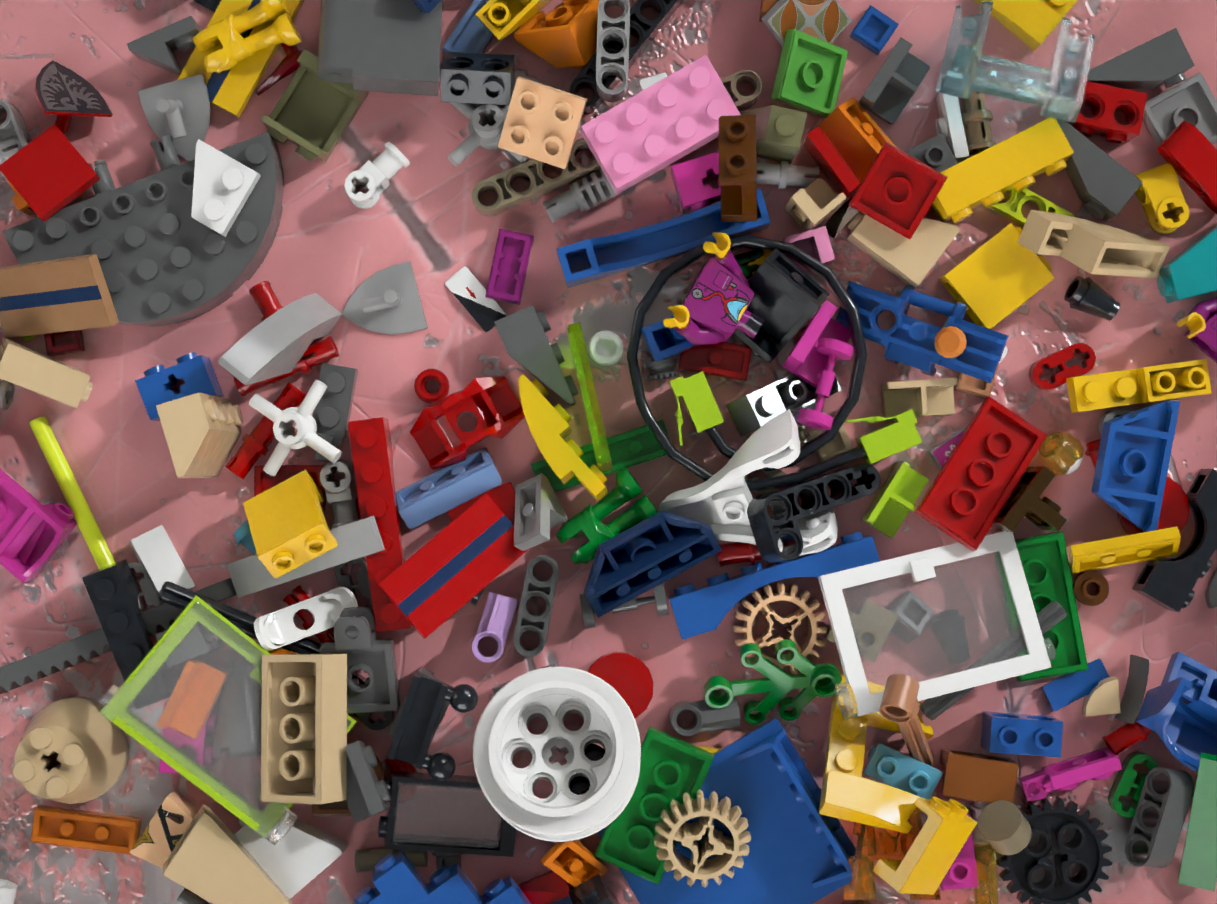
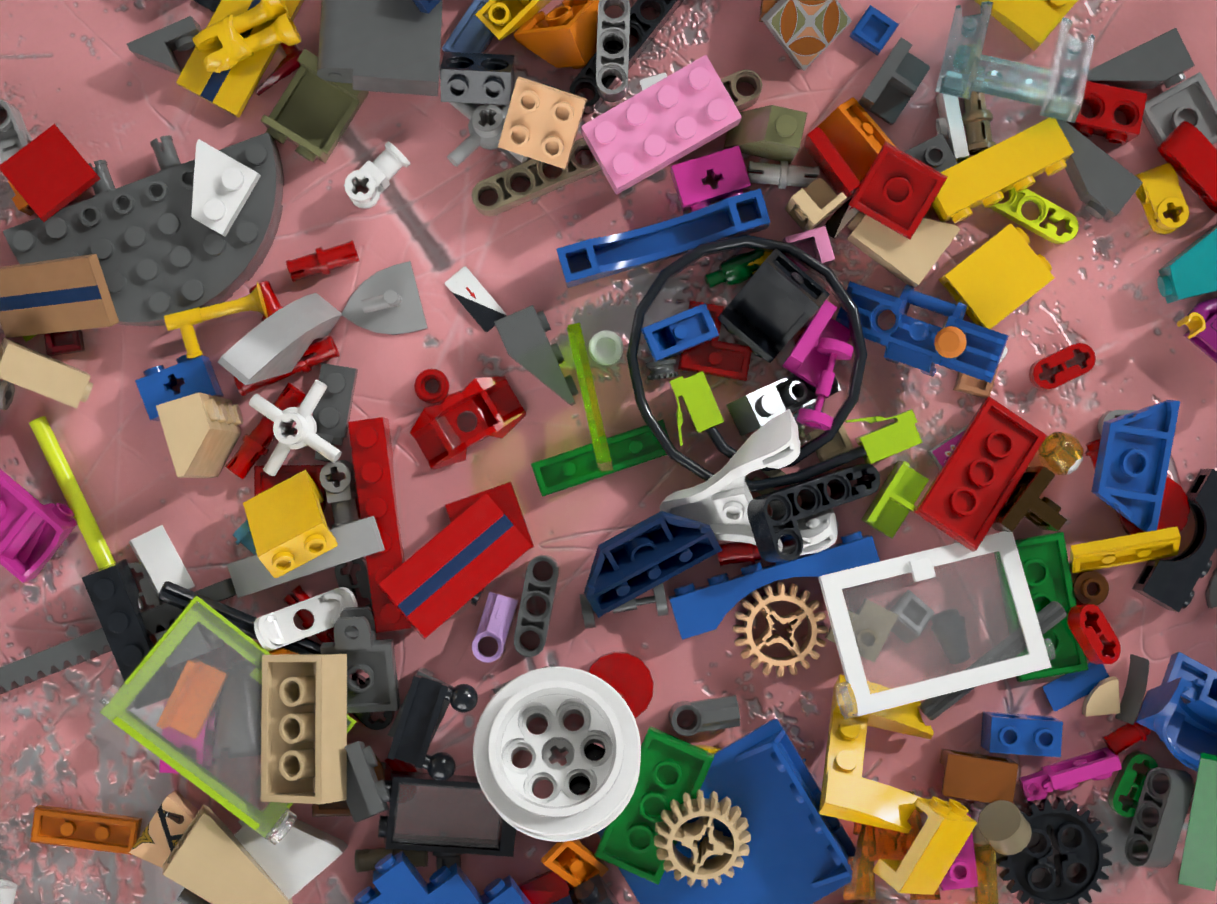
tan cone [13,697,129,804] -> none
shield [35,60,113,134] -> none
light grey shield [138,74,211,161] -> none
medium blue slope [395,447,502,529] -> none
magenta plate [485,228,534,305] -> none
light grey slope [514,473,568,551] -> none
yellow slope [518,374,608,502] -> none
light grey hinge [542,169,625,223] -> none
green piece [555,467,659,564] -> none
magenta torso [663,232,764,345] -> none
green plant [704,639,842,725] -> none
reddish brown panel [719,115,757,222] -> none
bright green tile [771,29,848,119] -> none
medium azure hinge [863,742,943,799] -> none
nougat axle [879,674,934,766] -> none
tan panel [881,377,958,418] -> none
tan slope [1017,210,1170,278] -> none
black cone [1064,276,1120,321] -> none
yellow slope [1066,359,1212,413] -> none
none -> yellow piece [164,282,268,358]
none -> red pin [286,240,360,282]
none -> red beam [1067,604,1121,664]

